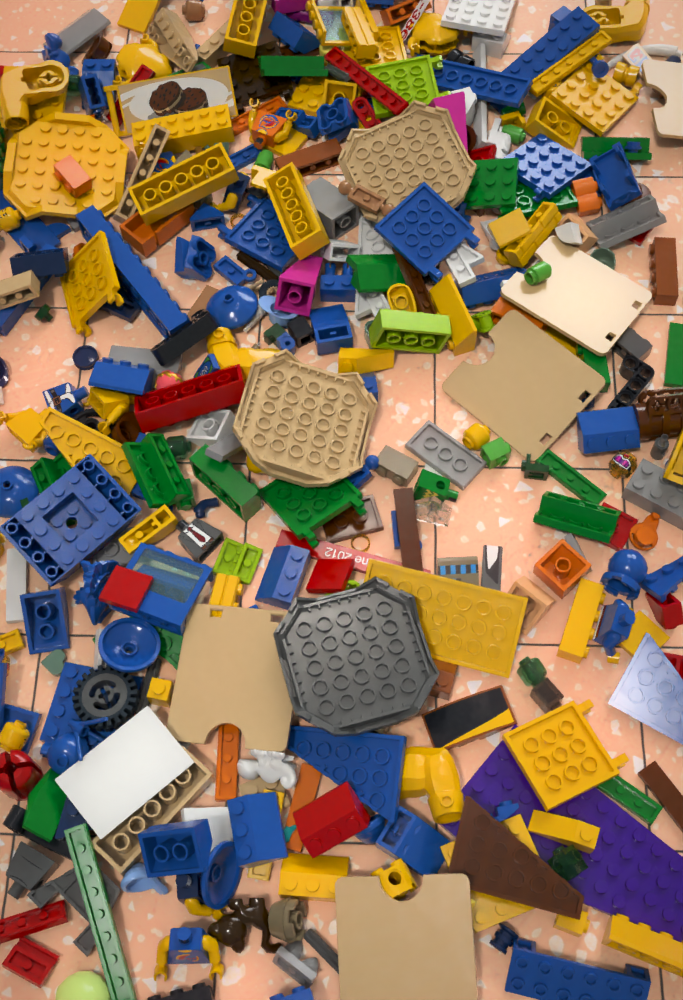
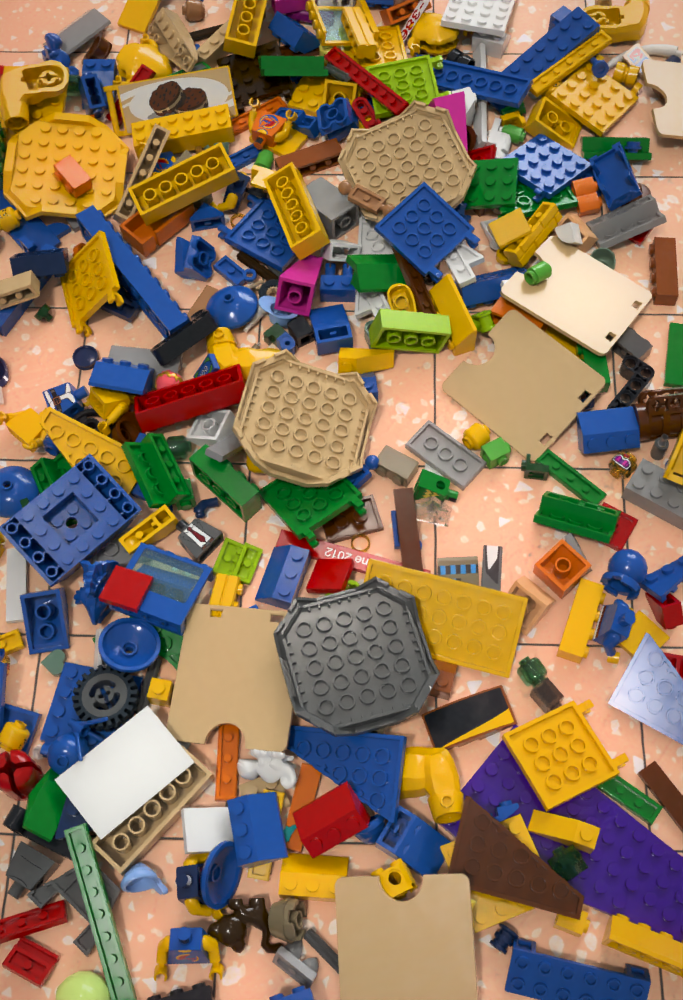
blue slope [138,819,213,878] -> none
orange piece [629,512,661,551] -> none
none -> dark brown axle [189,24,223,42]

